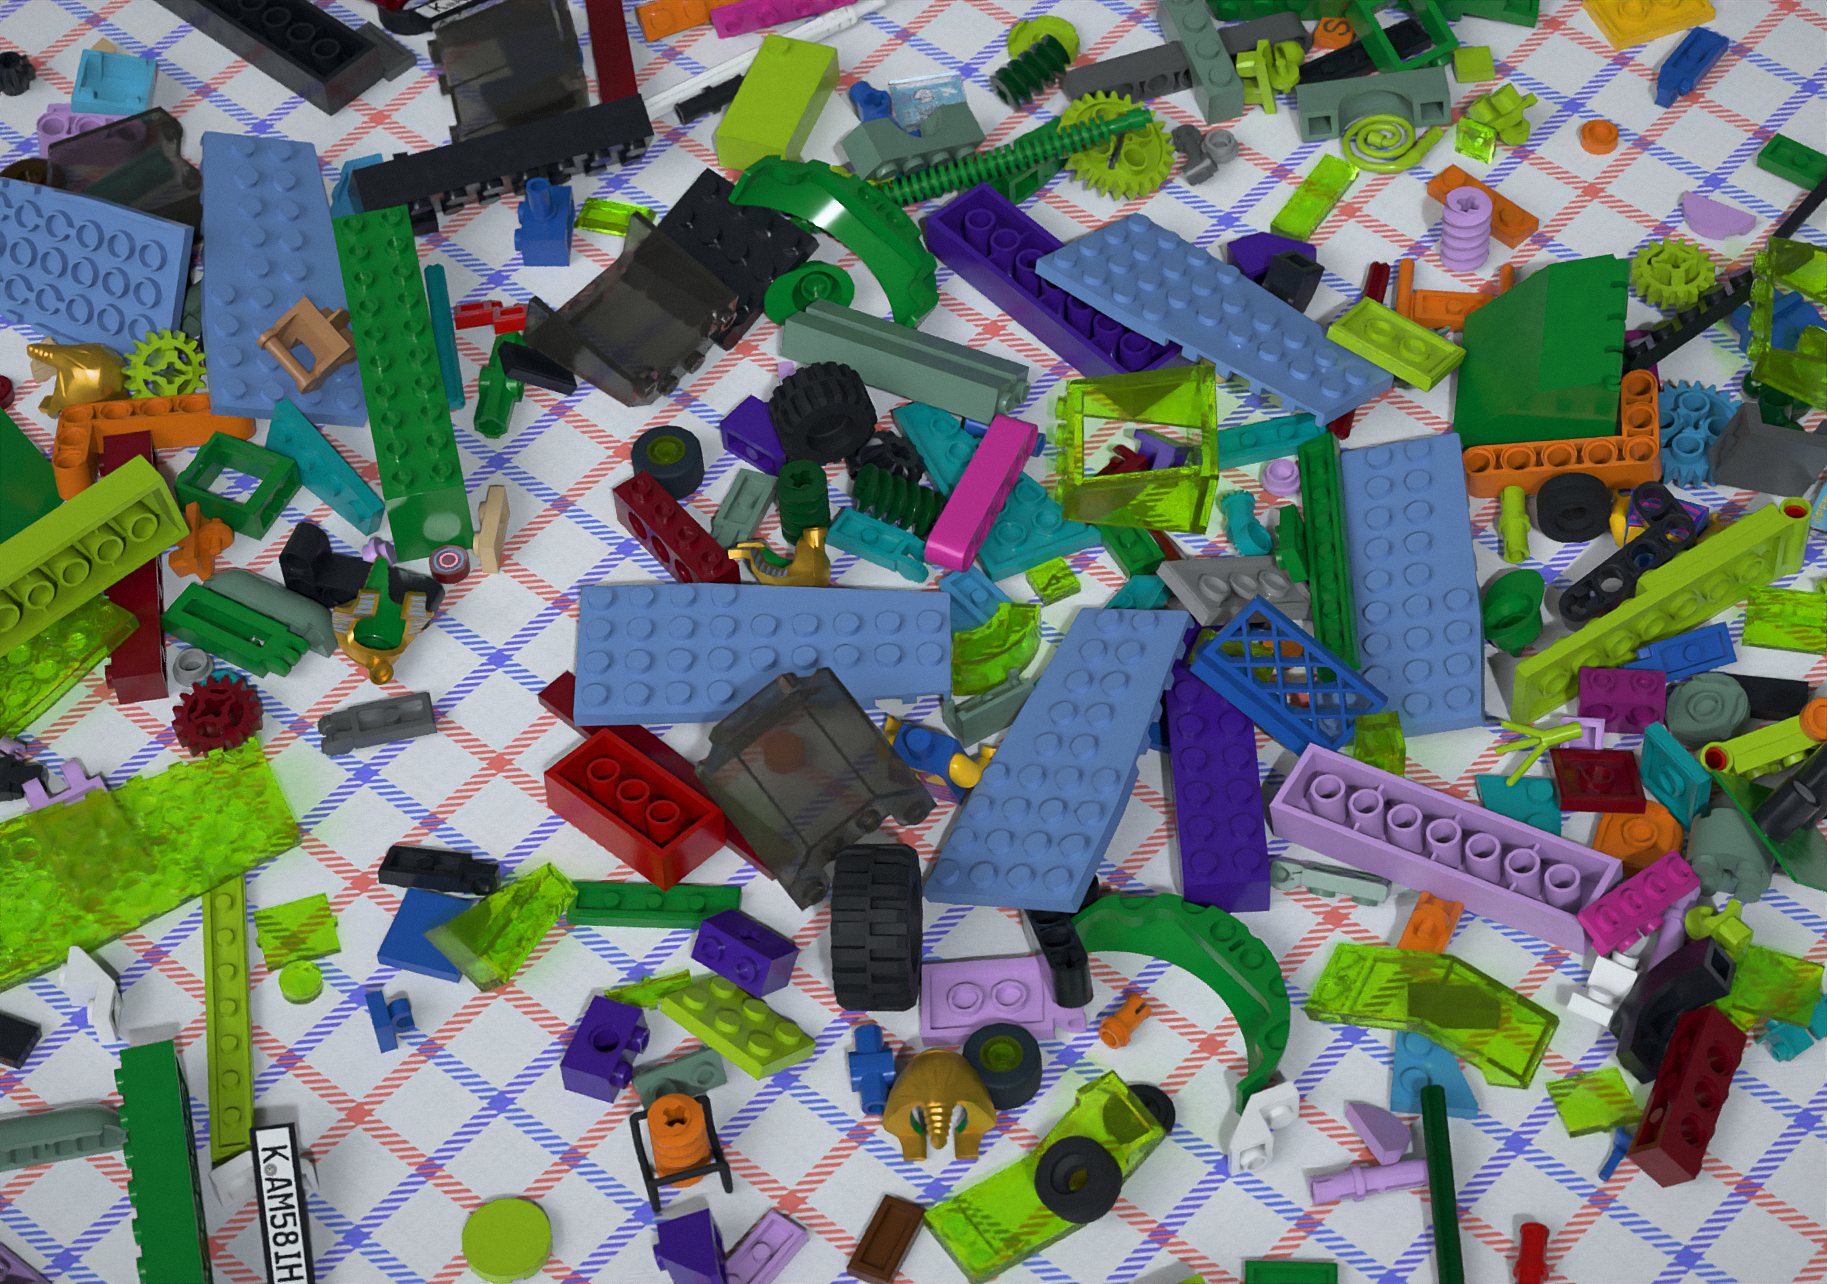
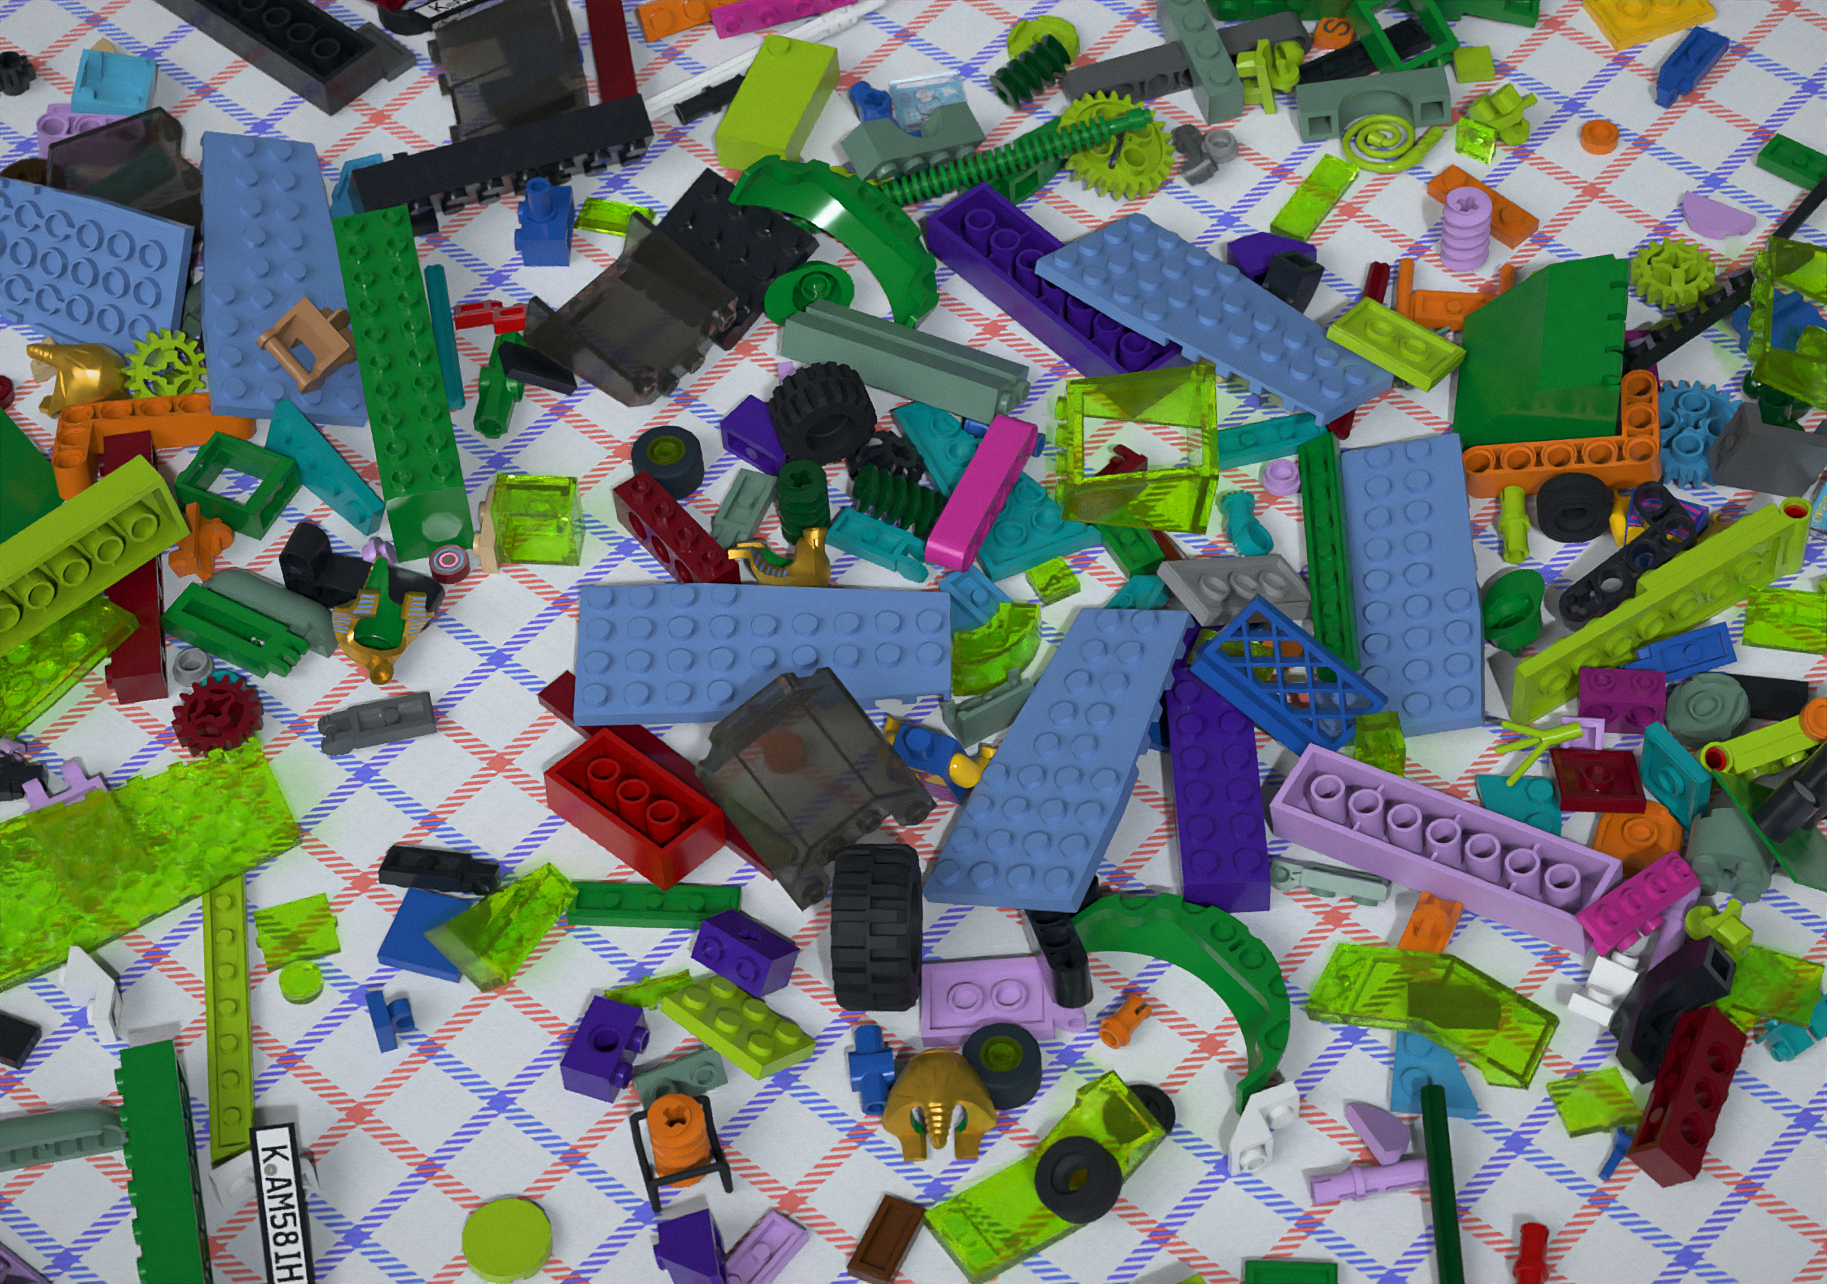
dark purple panel [1133,429,1191,485] -> none
green plate [1274,503,1309,584] -> none
none -> clear neon green container [490,474,586,566]

